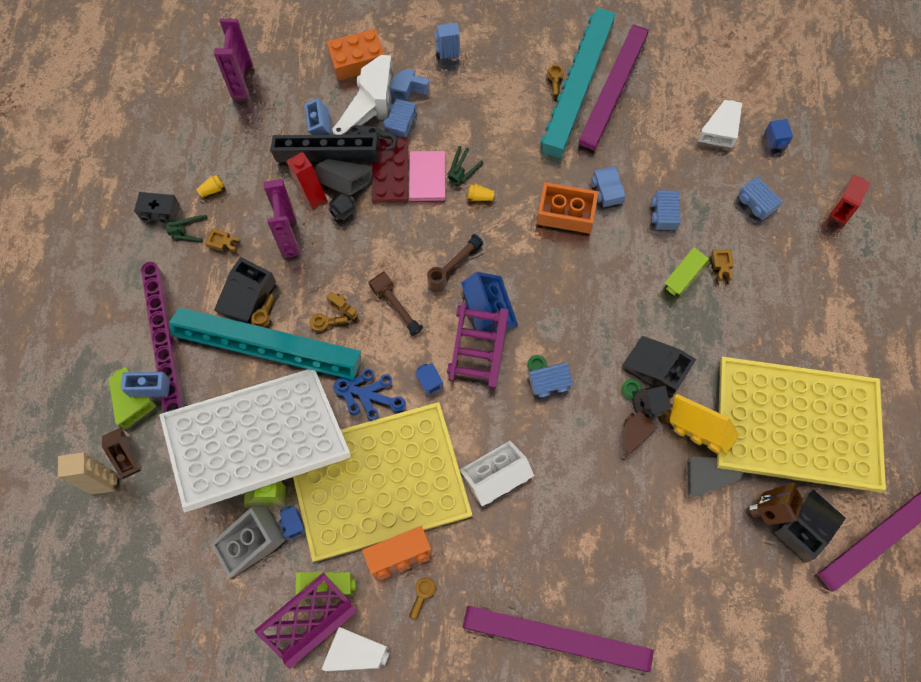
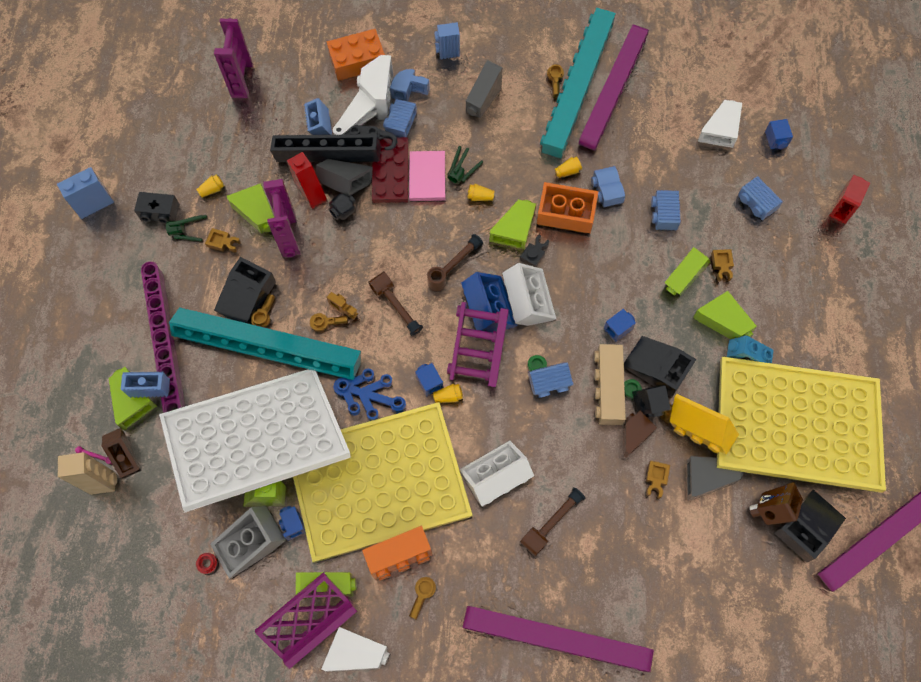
none -> medium blue brick [57,167,114,219]
none -> dark pink hinge [75,446,112,465]
none -> red plate [196,553,218,574]
none -> lime slope [227,183,274,234]
none -> yellow cone [433,383,463,403]
none -> dark grey slope [466,60,503,118]
none -> lime slope [489,199,536,250]
none -> white slope [502,263,556,326]
none -> black plate [520,235,549,267]
none -> reddish brown piece [520,487,586,556]
none -> yellow cone [554,156,582,178]
none -> tan brick [594,344,626,425]
none -> blue brick [603,309,636,342]
none -> pearl gold plate [646,460,670,499]
none -> lime slope [694,291,757,339]
none -> dark azure bracket [727,335,773,363]

